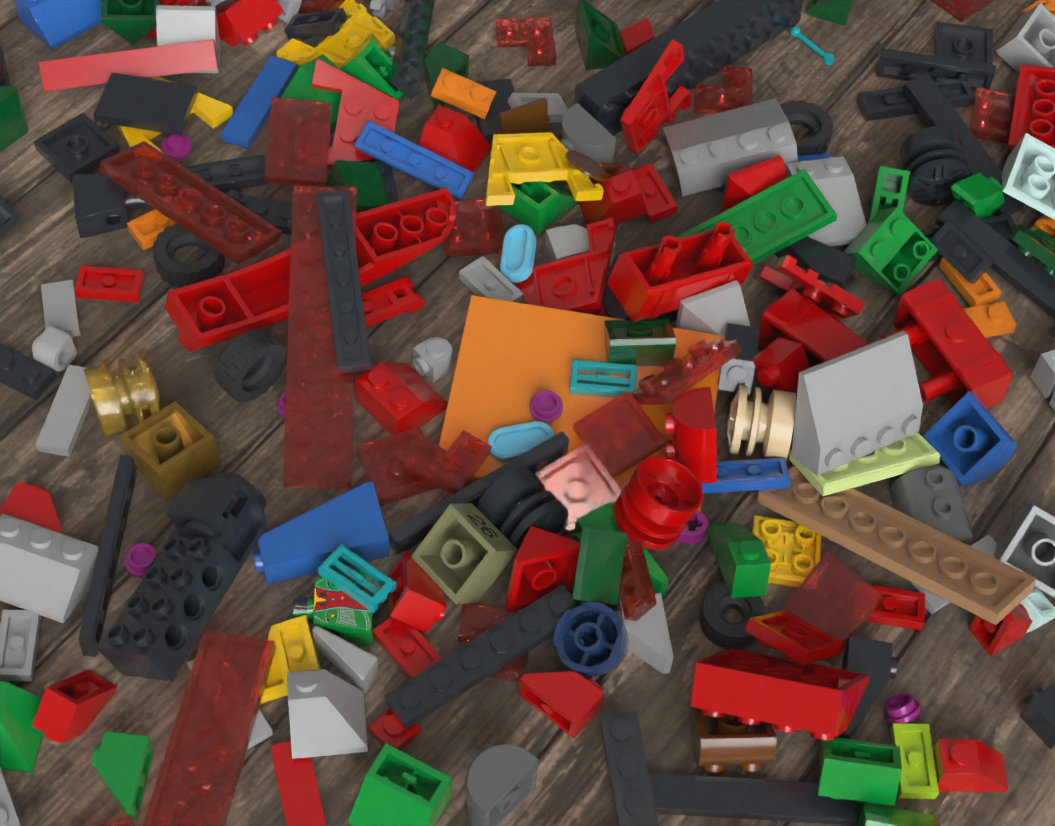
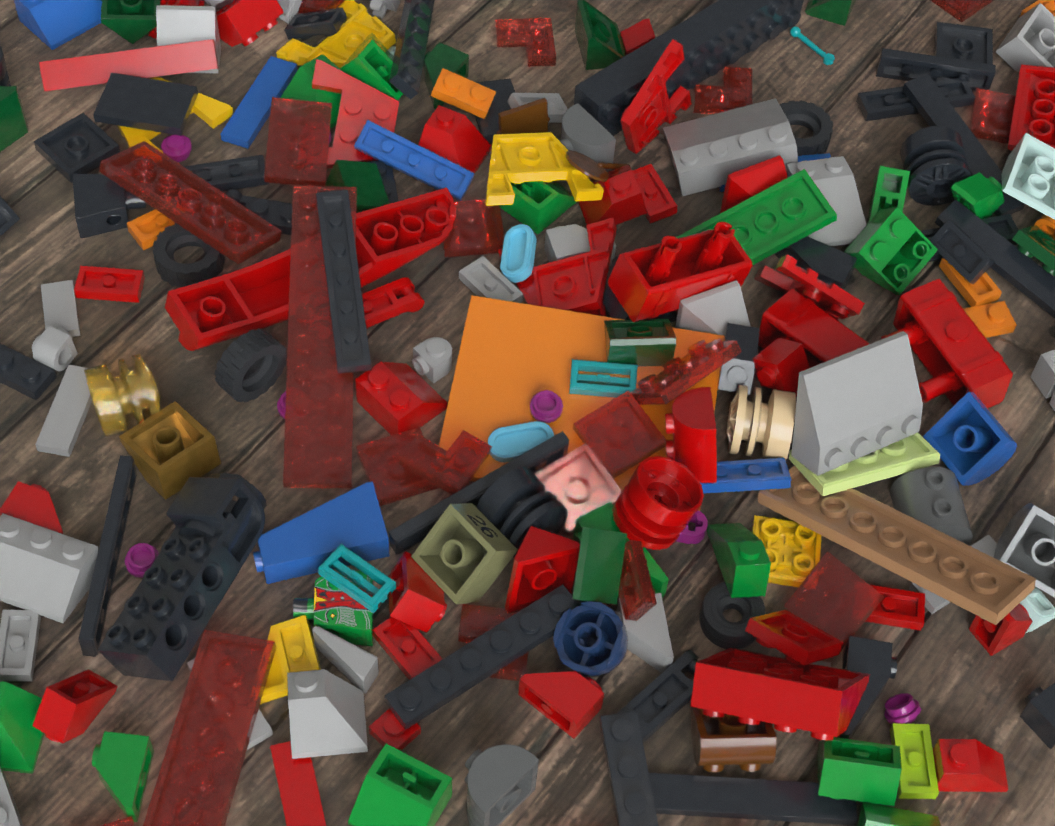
none -> black plate [601,649,699,743]

